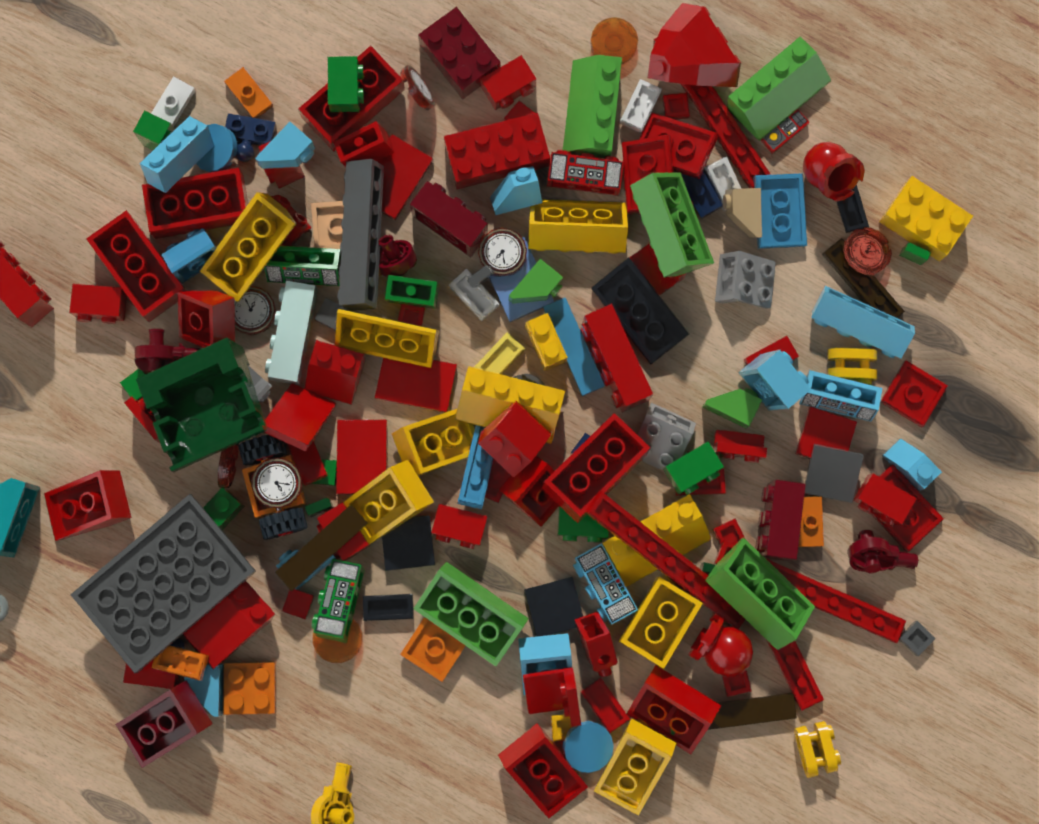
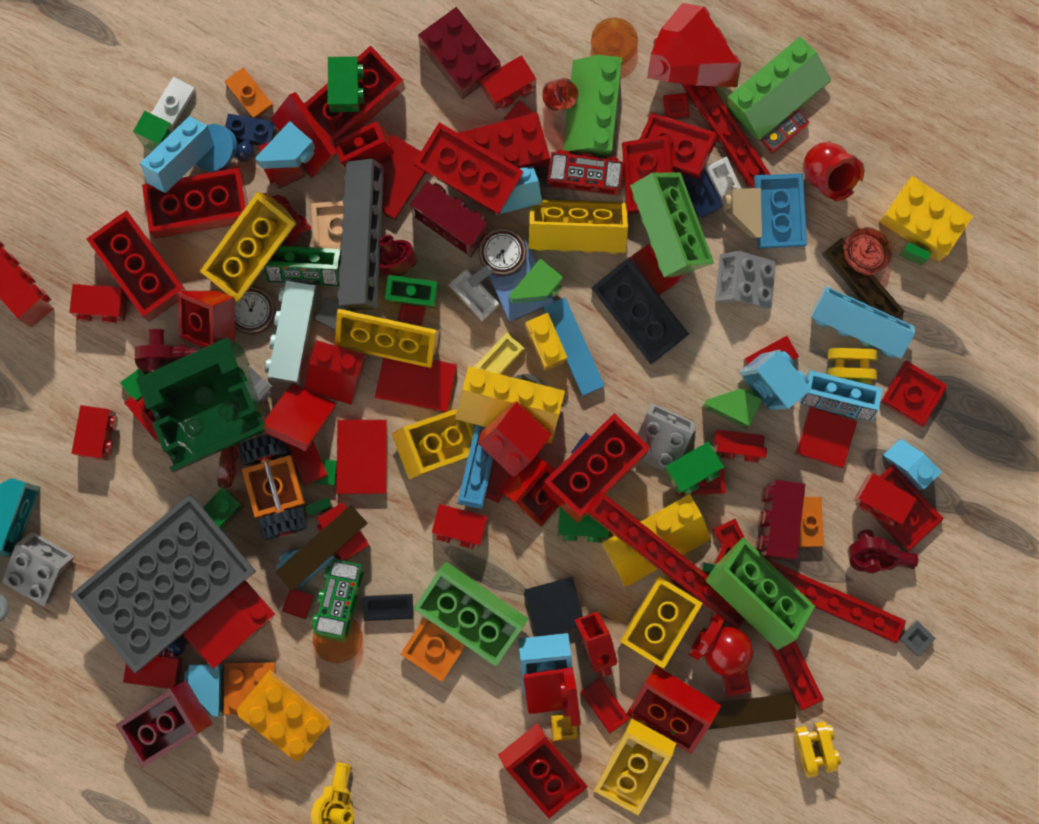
red slope [44,470,132,541] -> none
orange plate [152,645,209,681] -> none
dark azure slope [161,228,217,284] -> none
tile [251,458,303,508] -> none
yellow slope [344,460,434,545] -> none
black tile [382,515,435,571] -> none
clear red tile [400,65,436,111] -> none
dark azure tile [562,721,614,773] -> none
brick [573,543,638,625] -> none
red brick [580,304,653,413] -> none
white plate [620,79,662,133] -> none
dark grey tile [805,444,864,503] -> none
black tile [837,185,869,233] -> none
none -> light grey bracket [2,532,74,606]
none -> red brick [71,405,118,461]
none -> light orange brick [236,670,331,763]
none -> red tile [271,92,338,178]
none -> red plate [414,122,524,215]
none -> clear red head [542,78,578,111]

